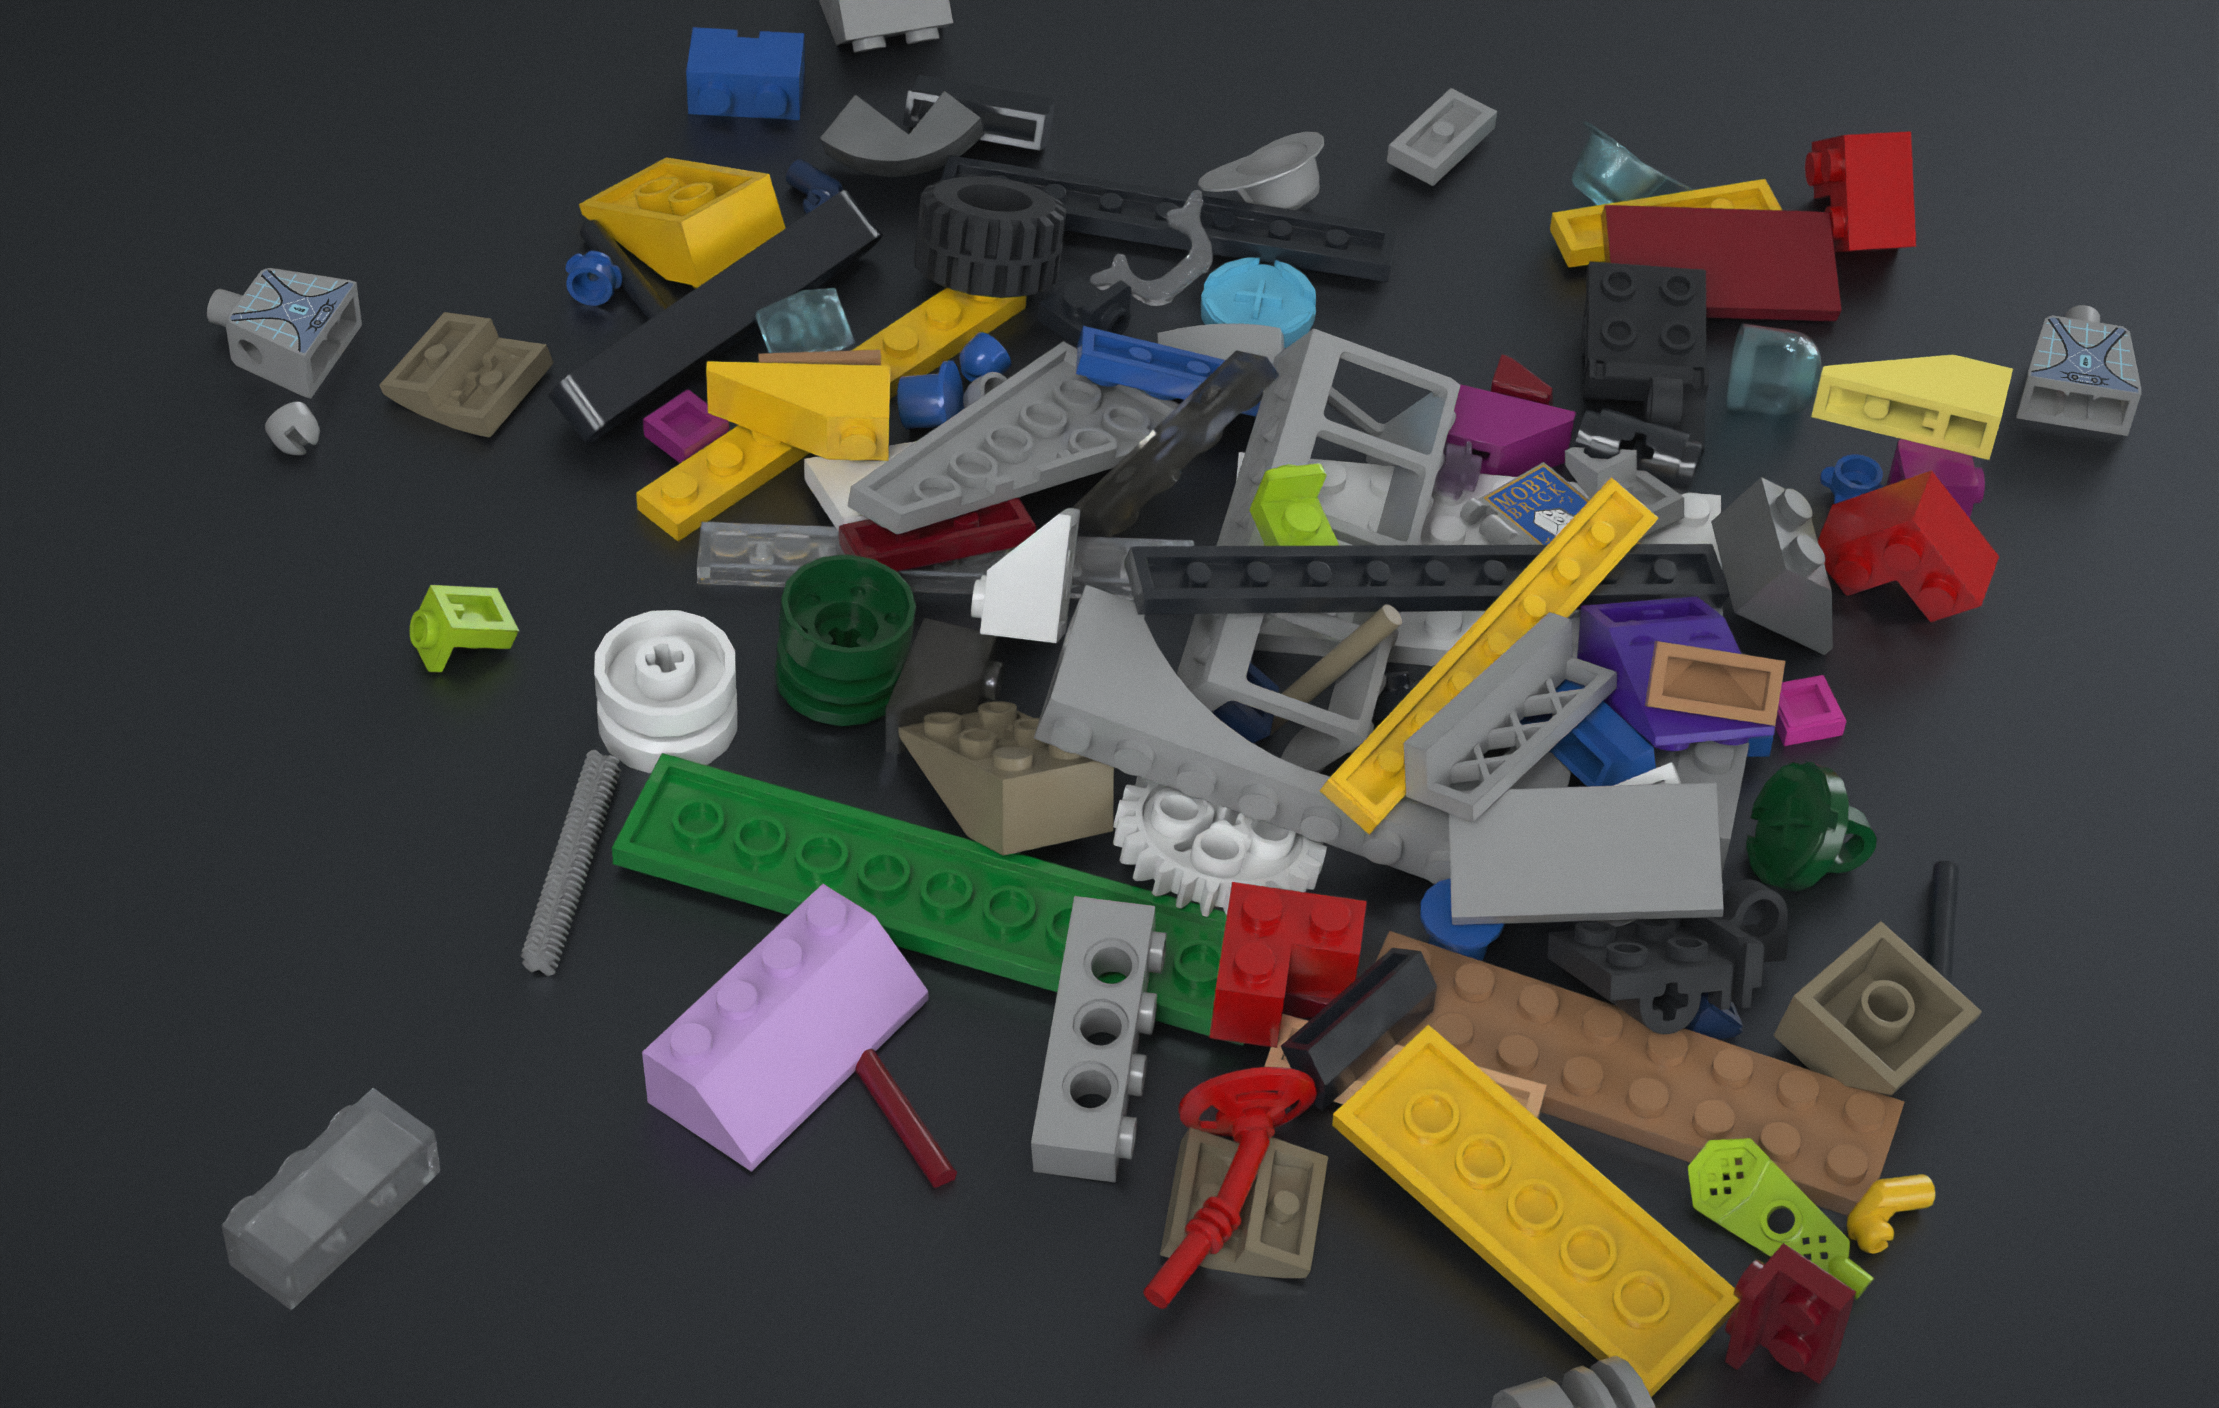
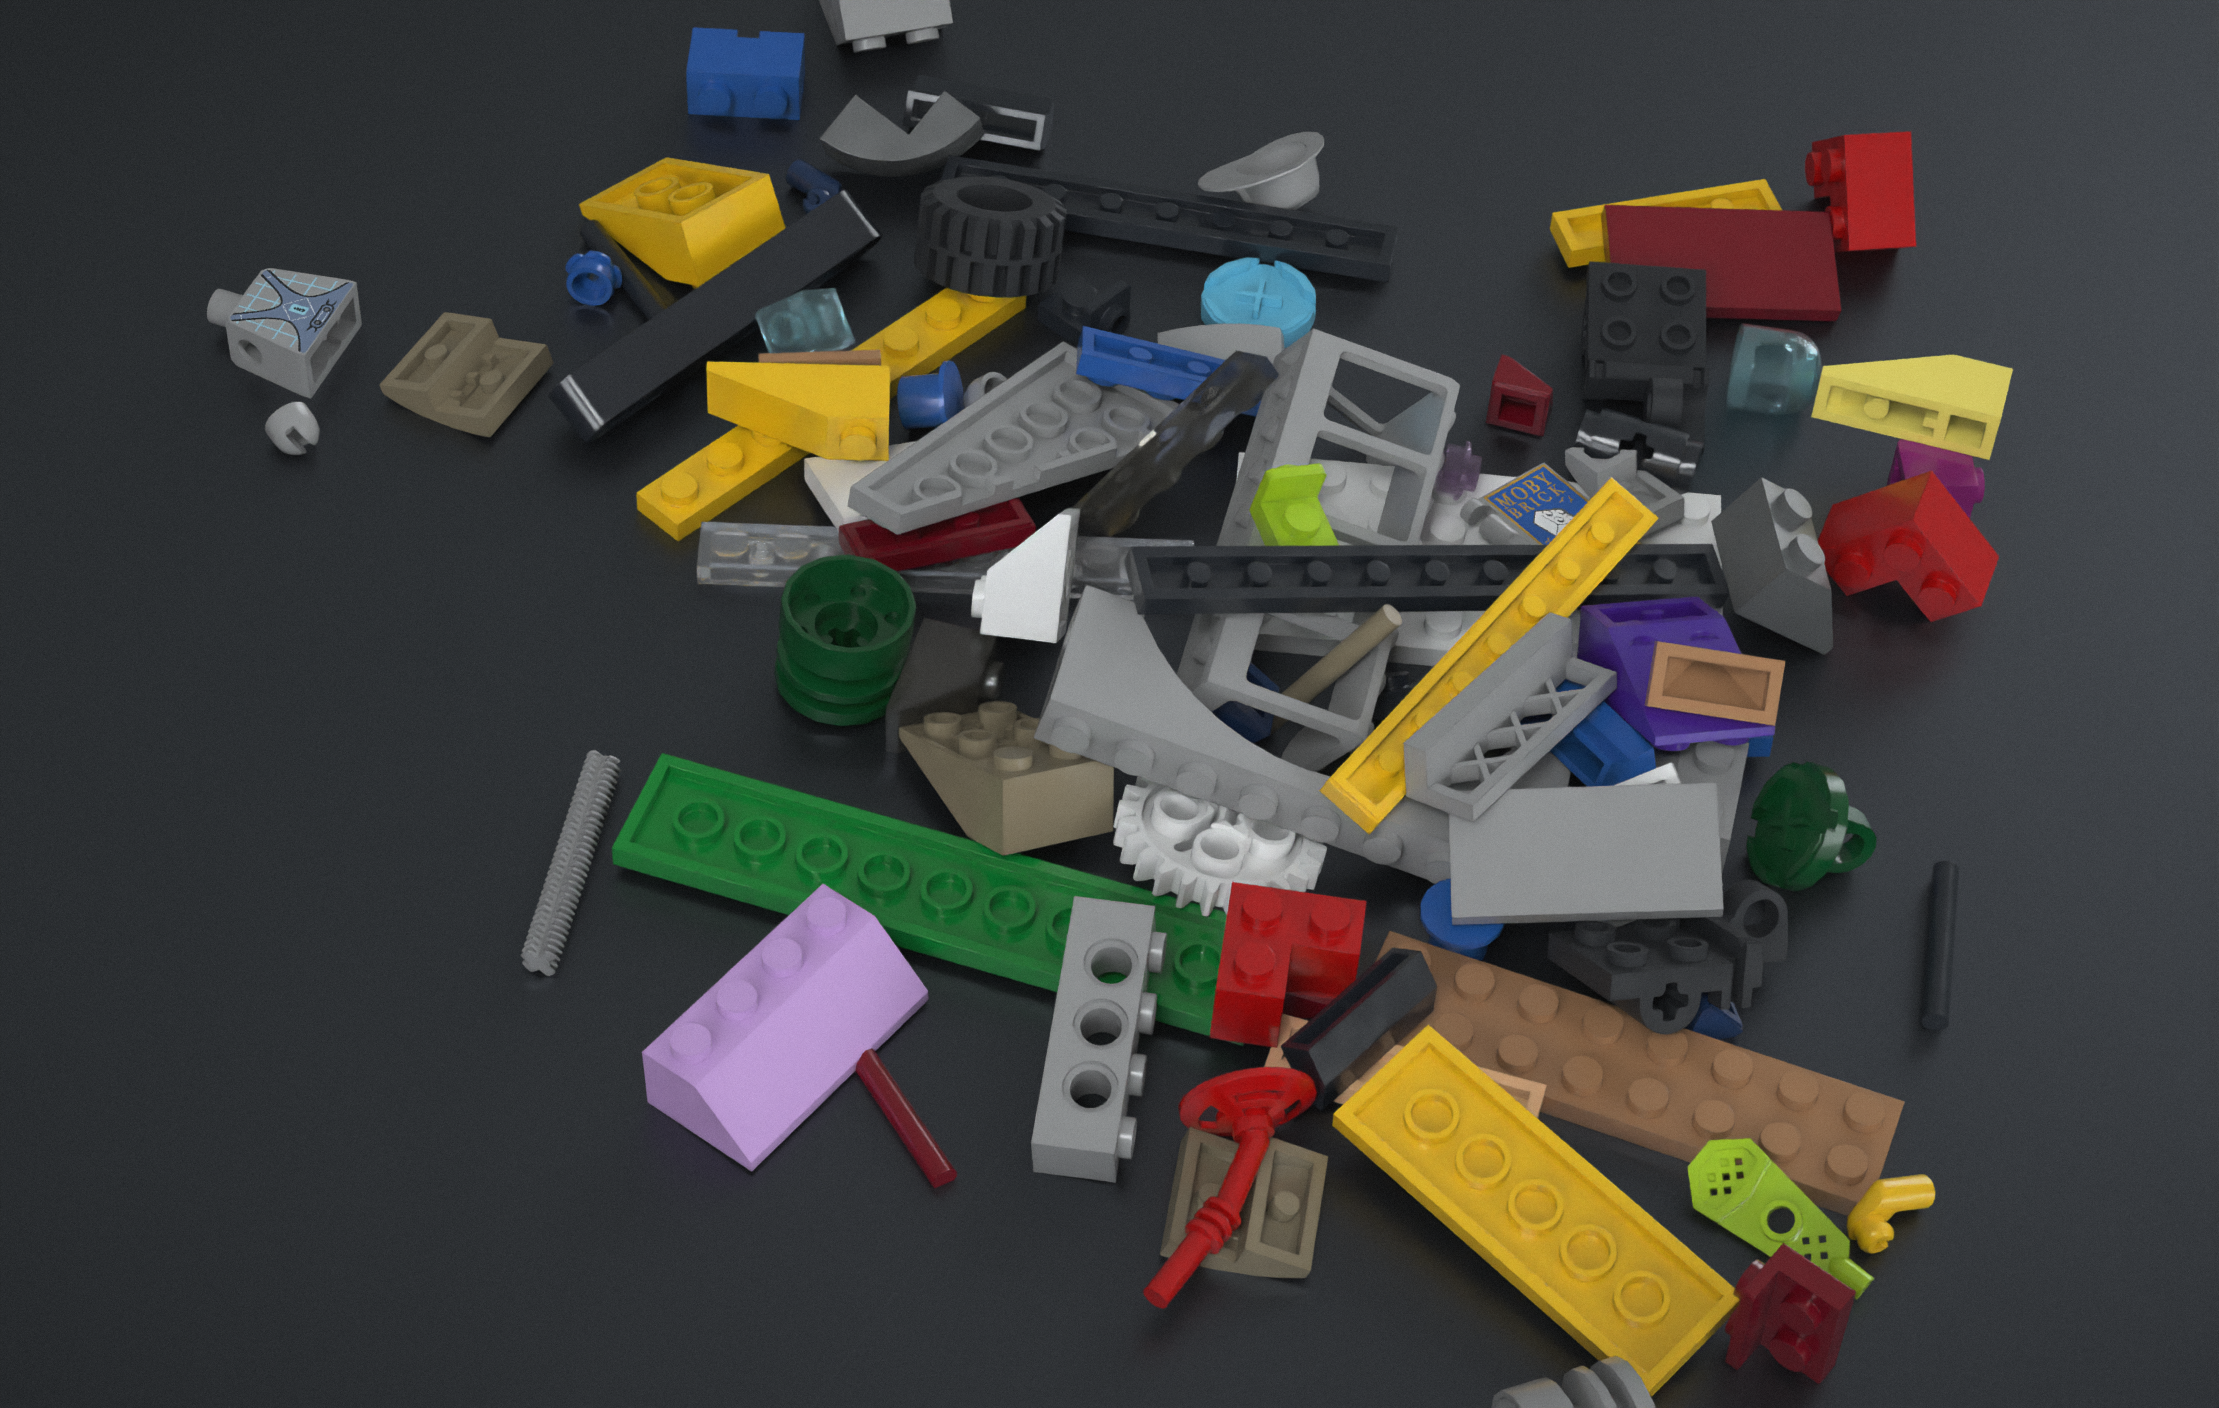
clear brick [221,1088,440,1310] -> none
lime bracket [409,585,519,672] -> none
white wheel [594,610,737,773] -> none
magenta plate [643,389,729,463] -> none
blue hinge [959,332,1011,382] -> none
clear helmet [1090,190,1213,306] -> none
light grey plate [1387,88,1497,186] -> none
magenta slope [1440,384,1576,477] -> none
clear light blue piece [1572,121,1695,205] -> none
dark tan slope [1773,921,1982,1095] -> none
dark pink tile [1775,675,1846,746] -> none
blue plate [1820,454,1885,504] -> none
light grey torso [2016,305,2141,436] -> none

